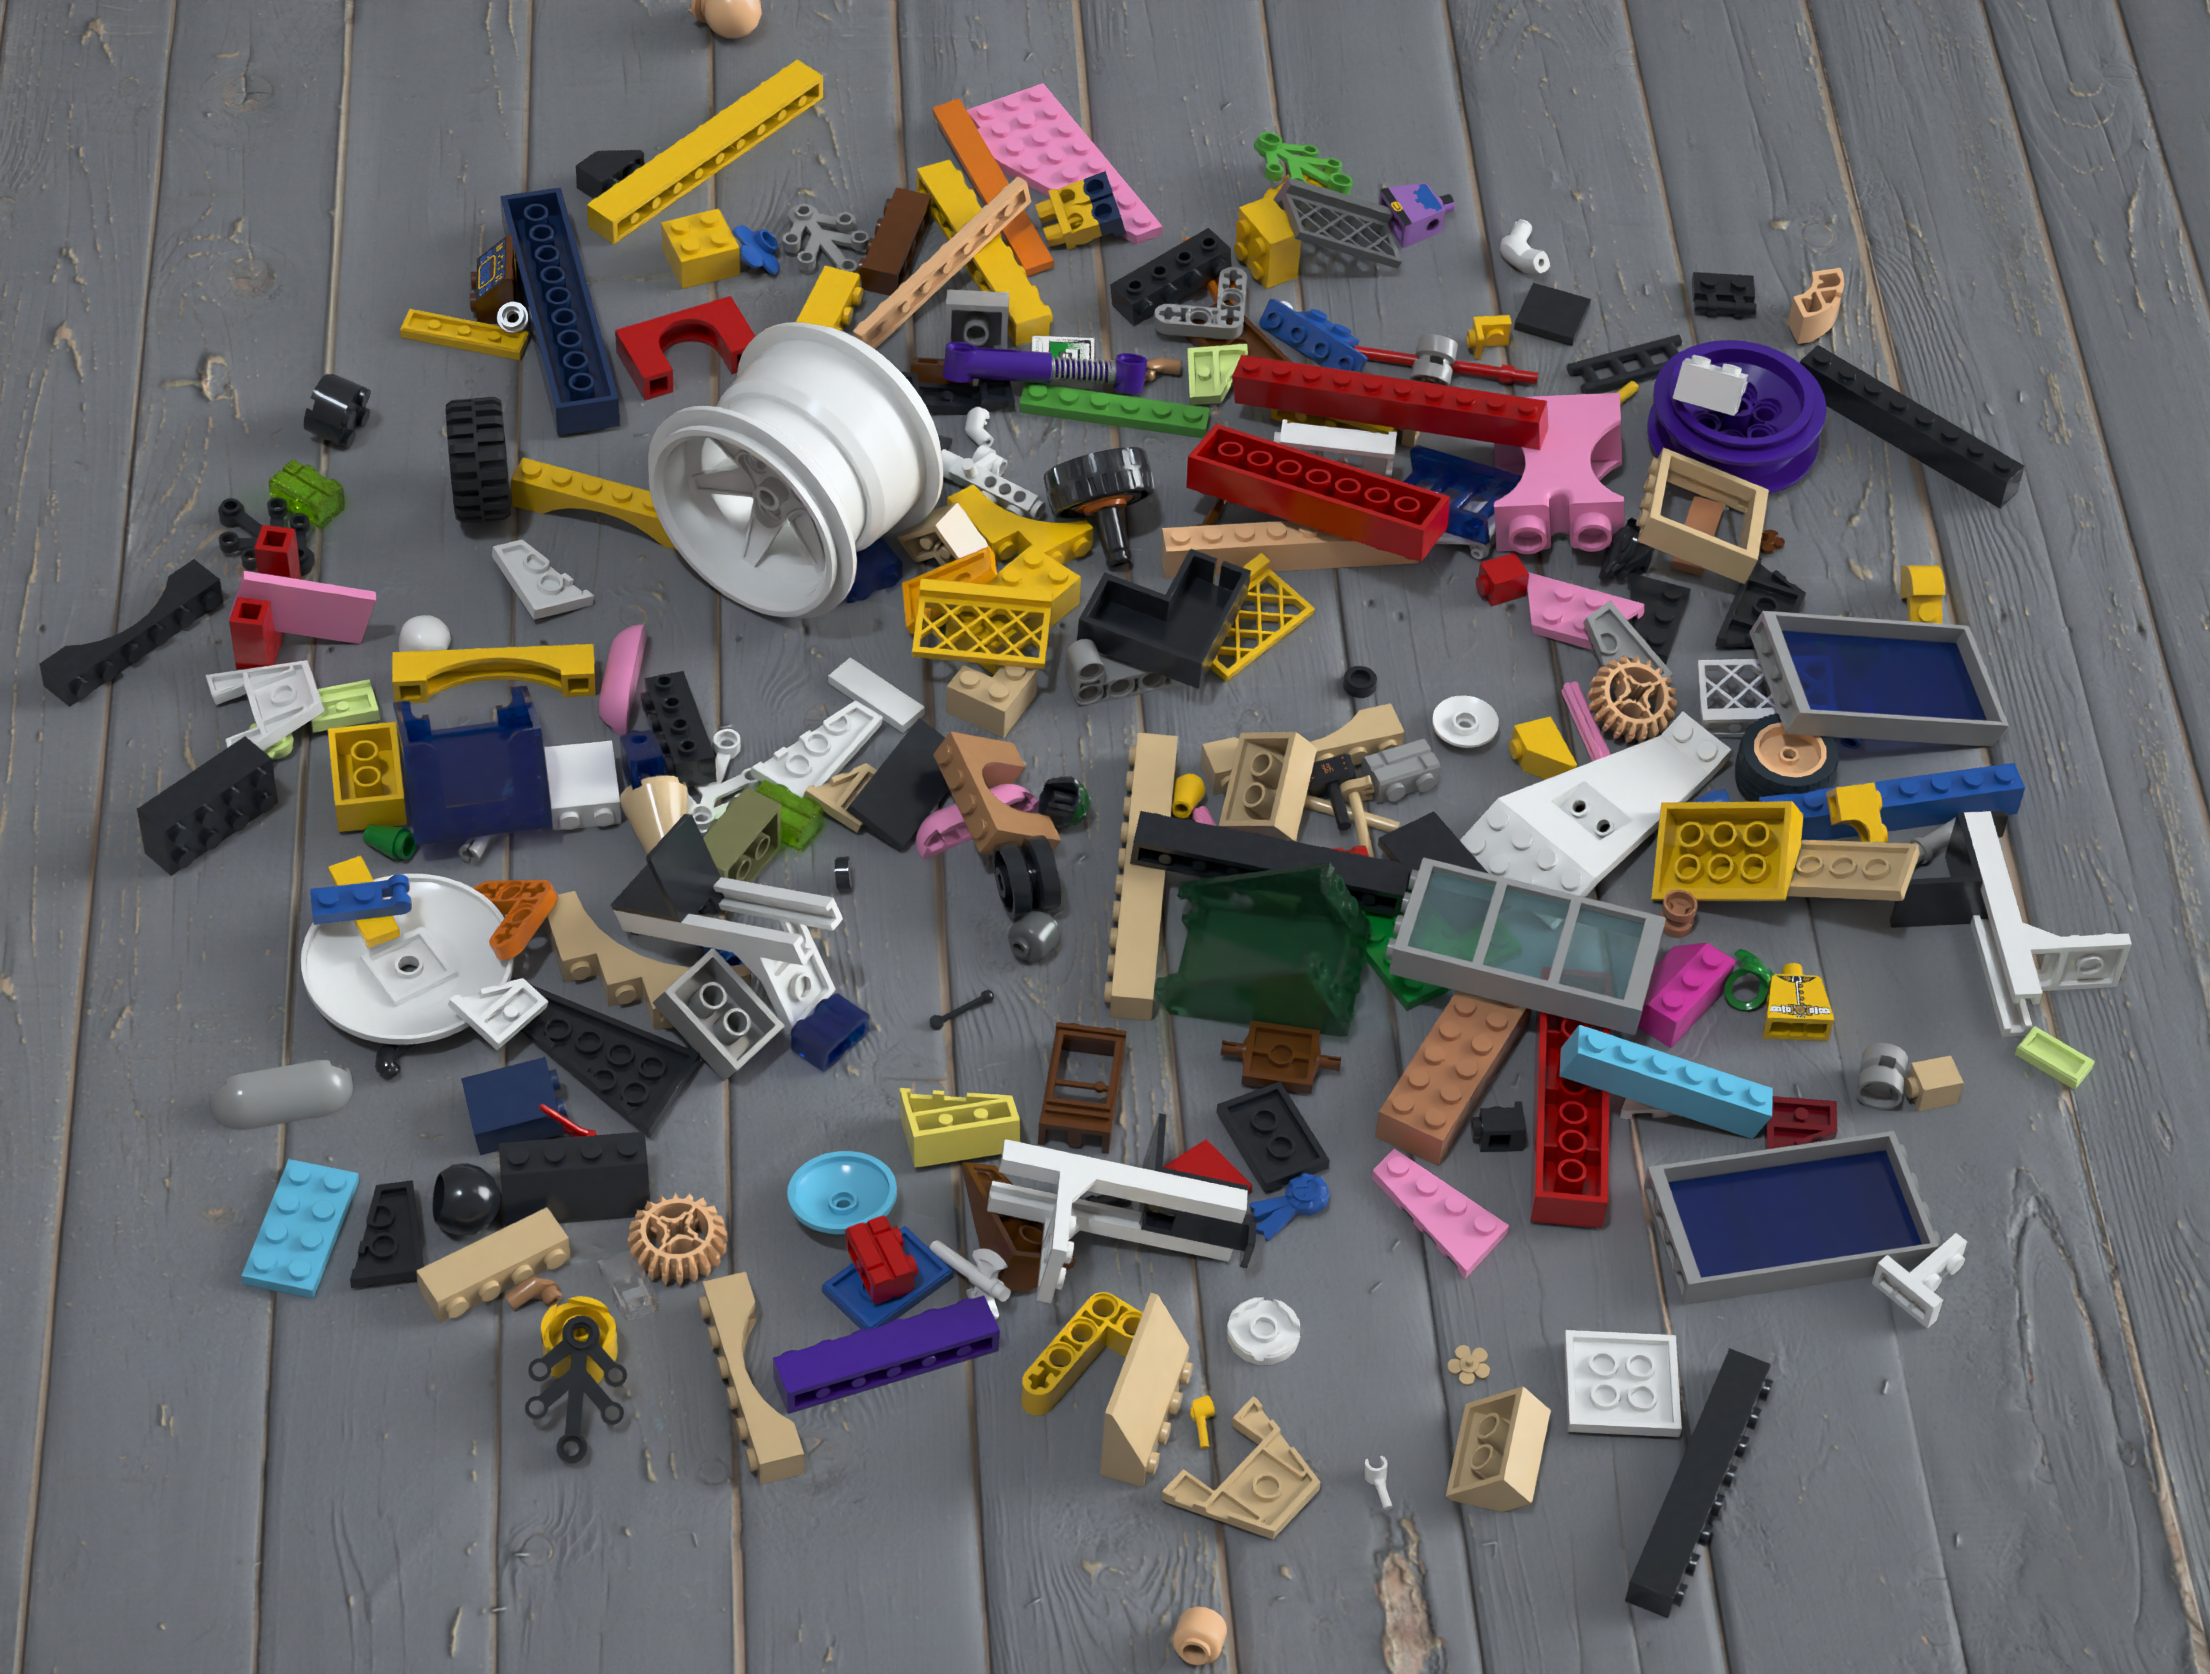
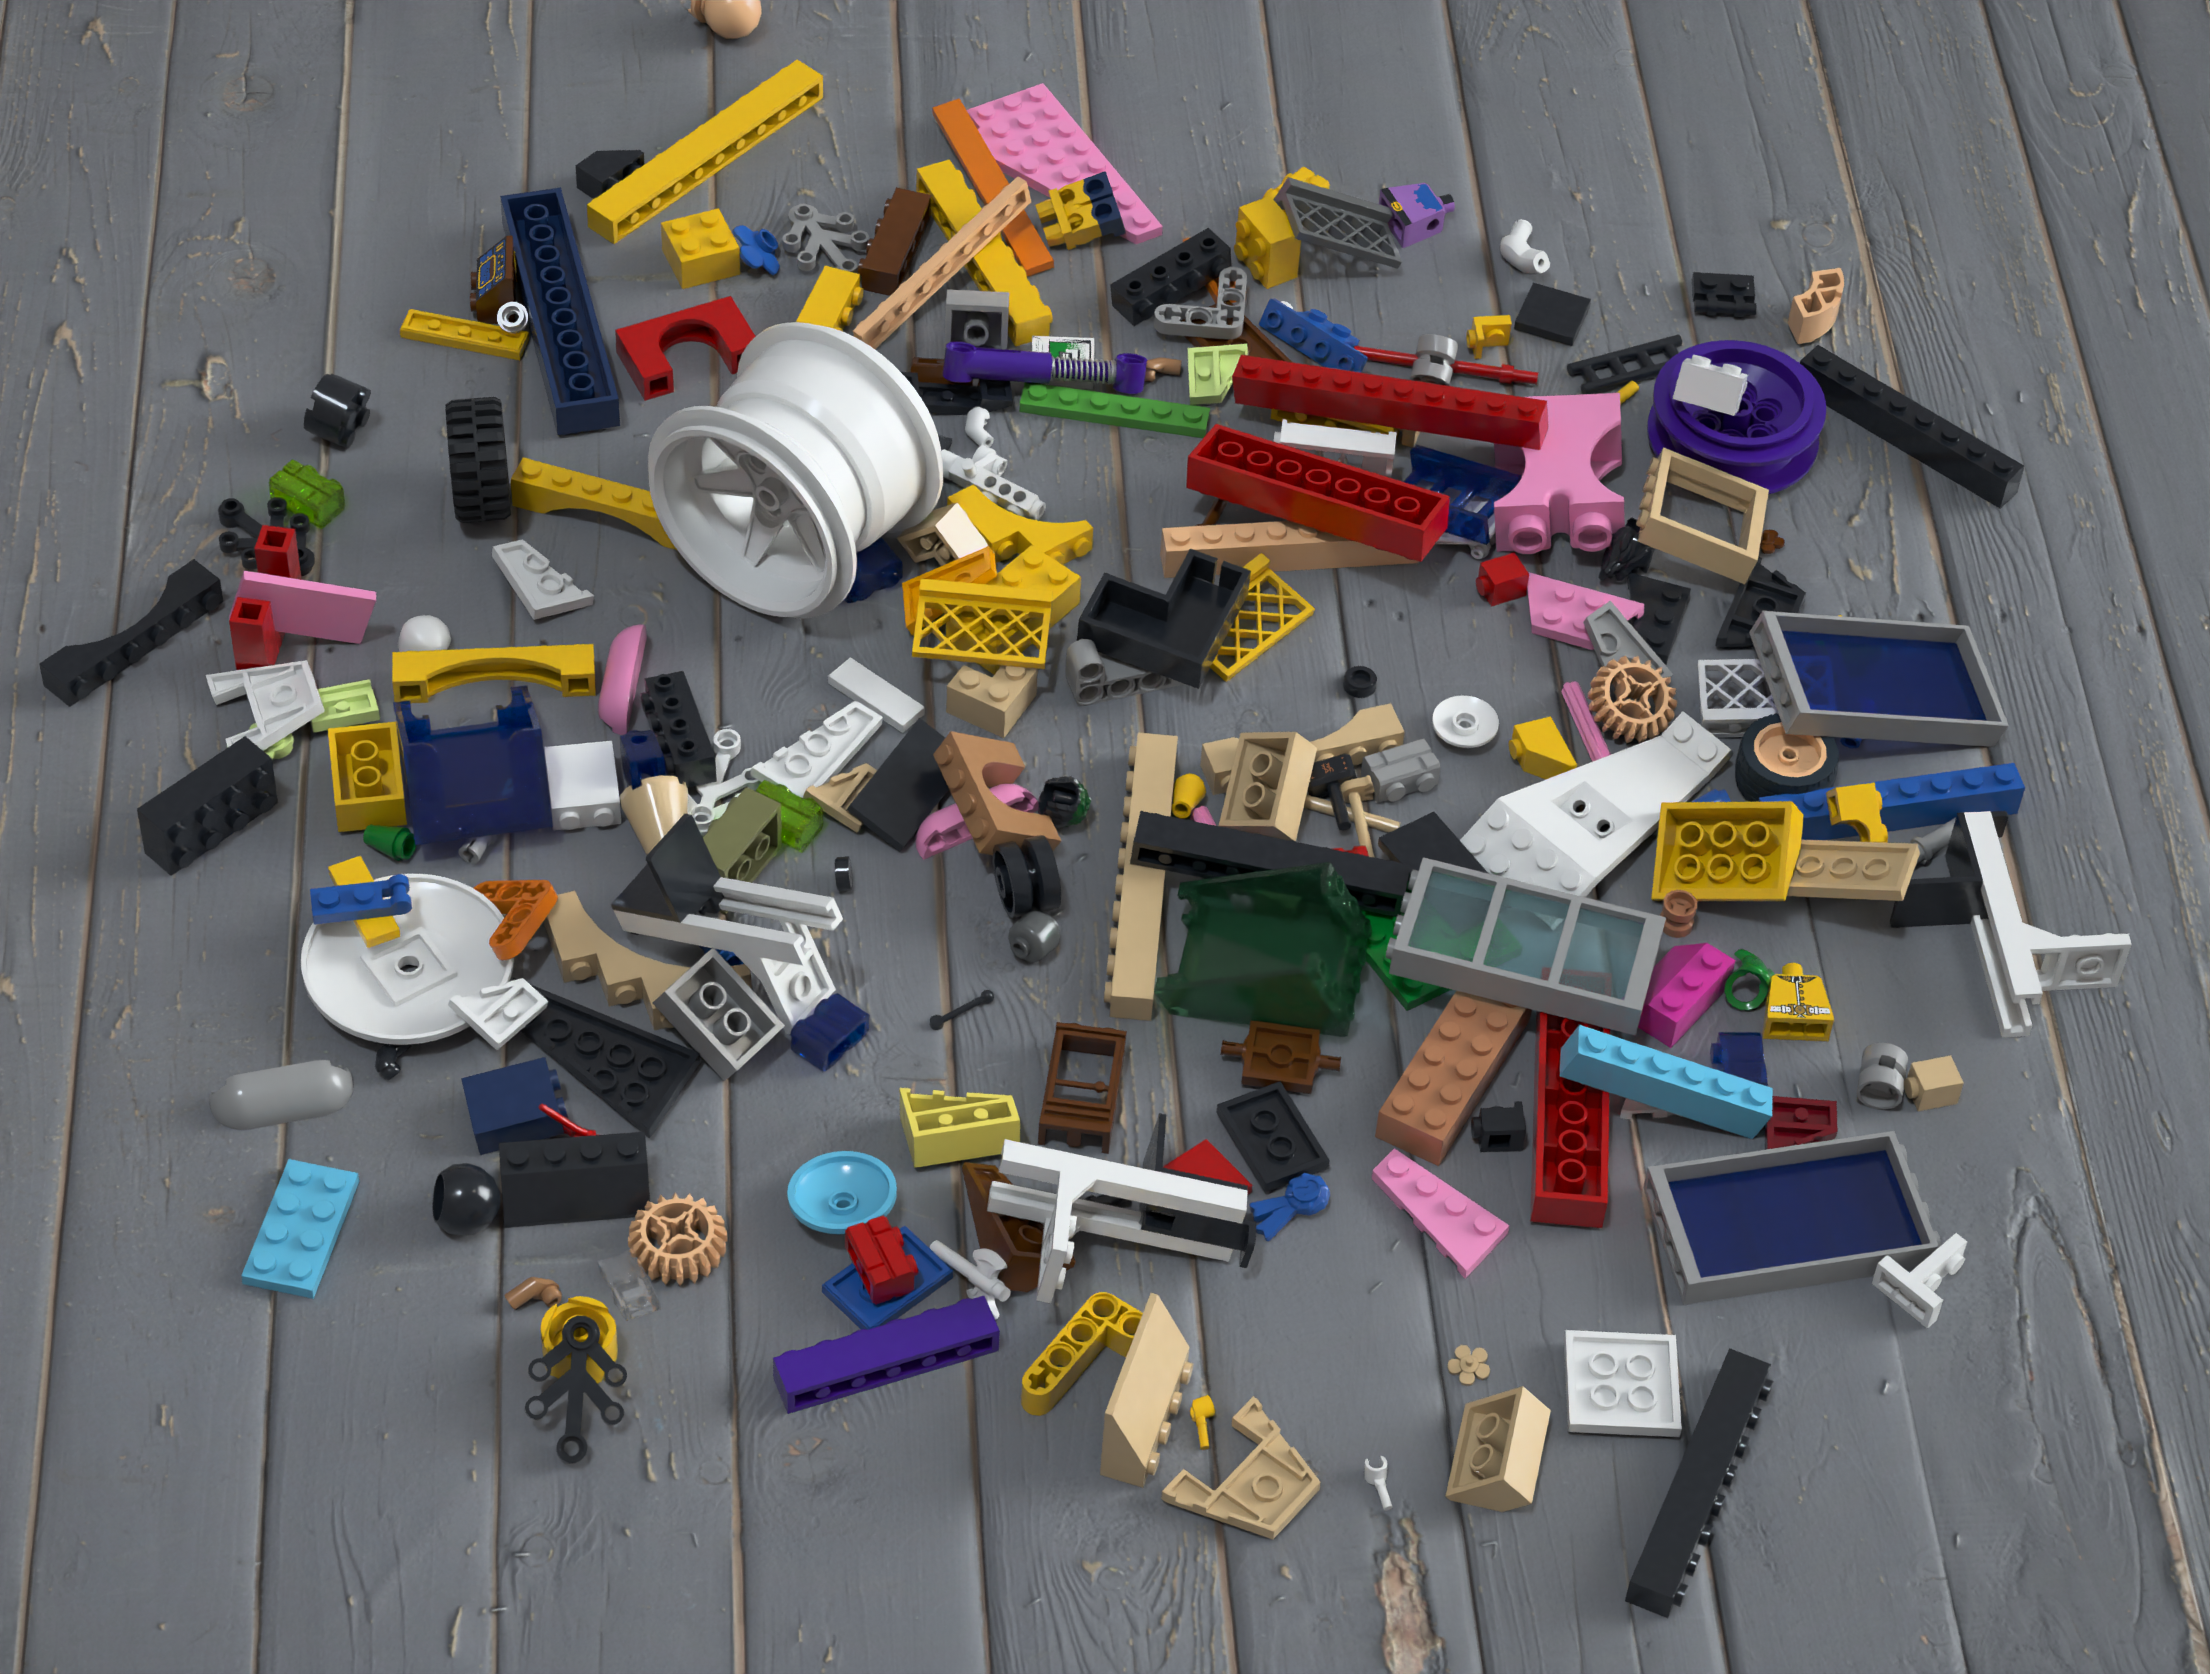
black wing [350,1180,424,1288] -> none
tan brick [416,1207,570,1323] -> none
tan arch [698,1272,804,1485] -> none
black wheel [1043,447,1155,567] -> none
light nougat head [1173,1607,1227,1665] -> none
white tile [1227,1297,1300,1365] -> none
bright green plant [1254,132,1353,195] -> none
nougat tile [1671,496,1725,576] -> none
yellow brick [1900,565,1945,624] -> none
yellowish green tile [2015,1026,2095,1090] -> none
none -> clear blue brick [1710,1032,1768,1087]

